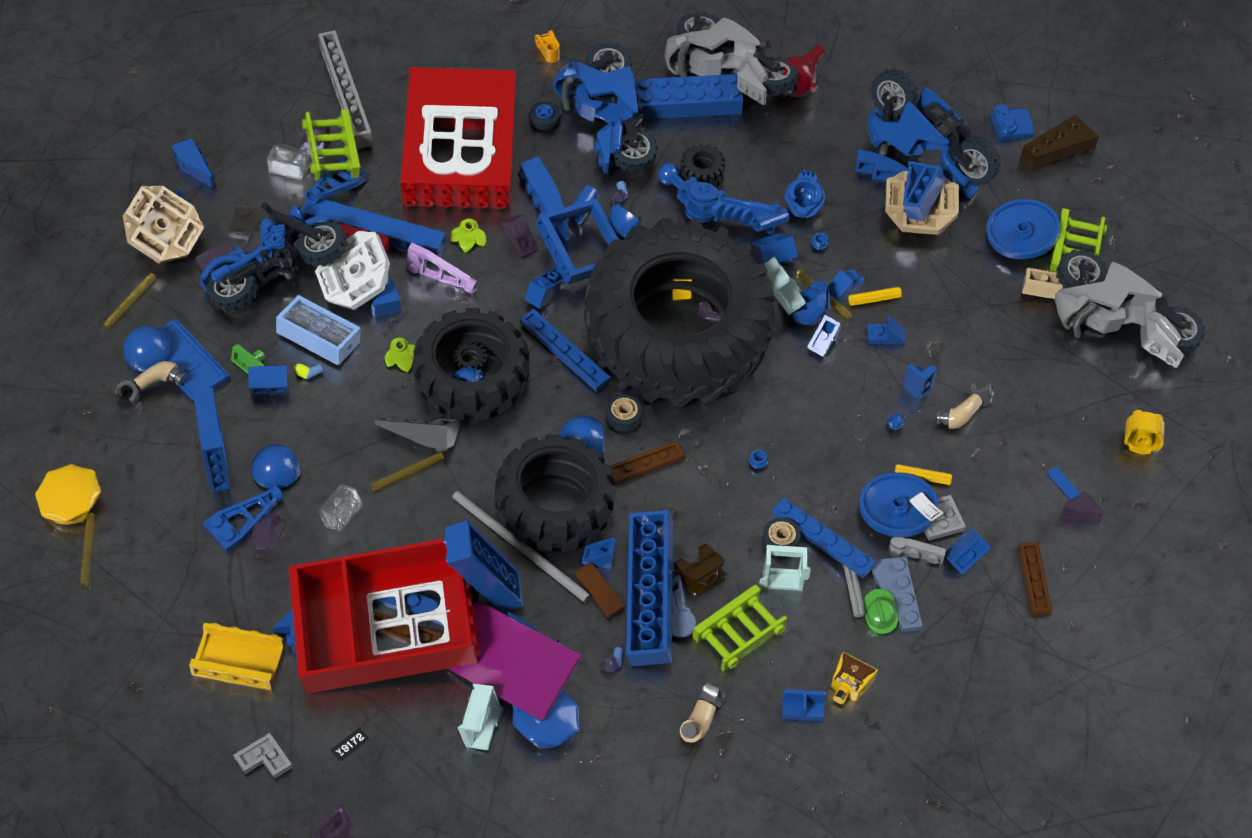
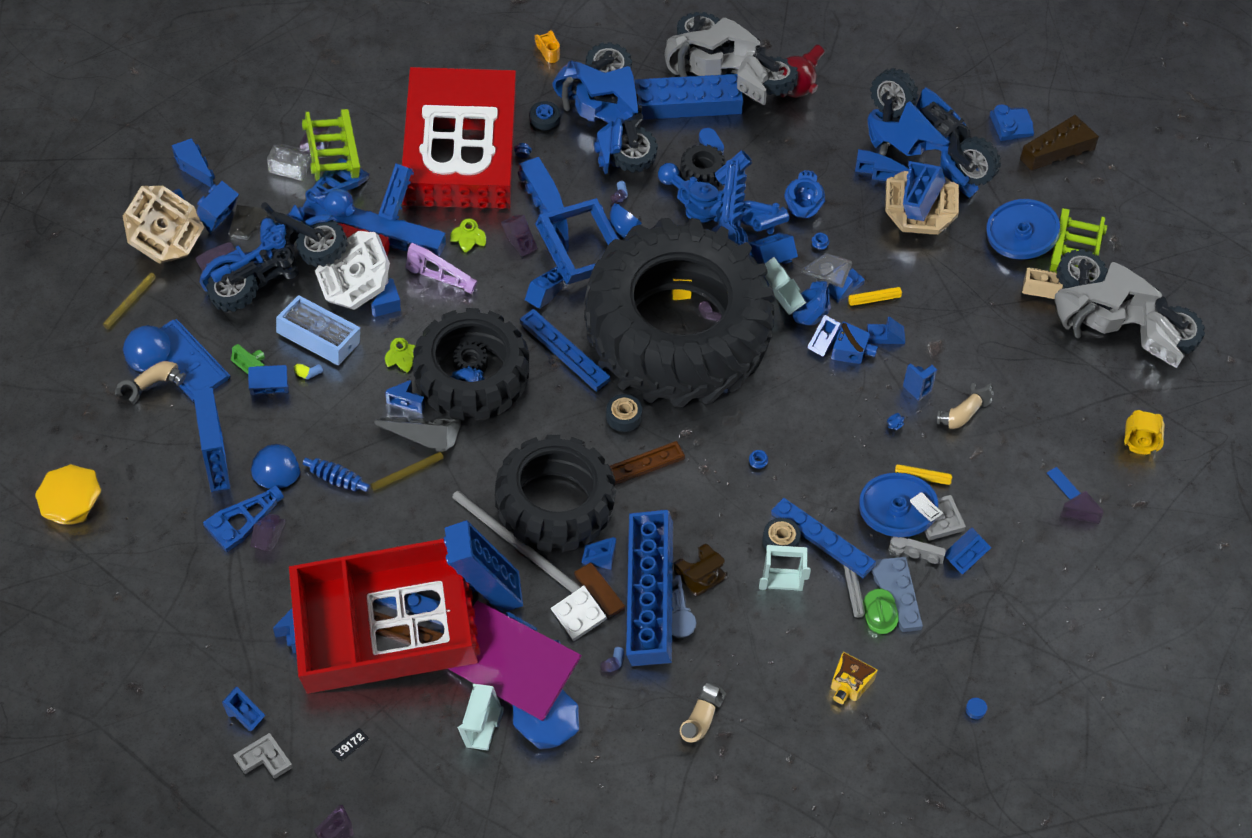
clear yellow bar [80,513,95,586] -> none
yellow panel [189,623,285,691] -> none
light grey brick [318,30,373,150] -> none
clear brick [318,484,363,532] -> none
blue cylinder [559,415,604,454] -> none
blue pin [569,185,599,224] -> none
lime fence [693,584,787,672] -> none
blue panel [782,689,825,721] -> none
clear yellow bar [797,269,853,320] -> none
reddish brown tile [1018,542,1052,616] -> none
none -> blue slope [196,181,239,234]
none -> blue slope [222,686,265,731]
none -> blue piece [303,458,370,492]
none -> blue piece [313,189,356,217]
none -> blue plate [378,163,414,221]
none -> blue slope [385,380,425,413]
none -> blue plate [514,143,532,158]
none -> white plate [551,586,607,642]
none -> blue tile [699,128,724,155]
none -> blue piece [712,150,770,288]
none -> clear slope [800,253,852,288]
none -> blue torso [831,321,878,364]
none -> blue tile [966,698,987,719]

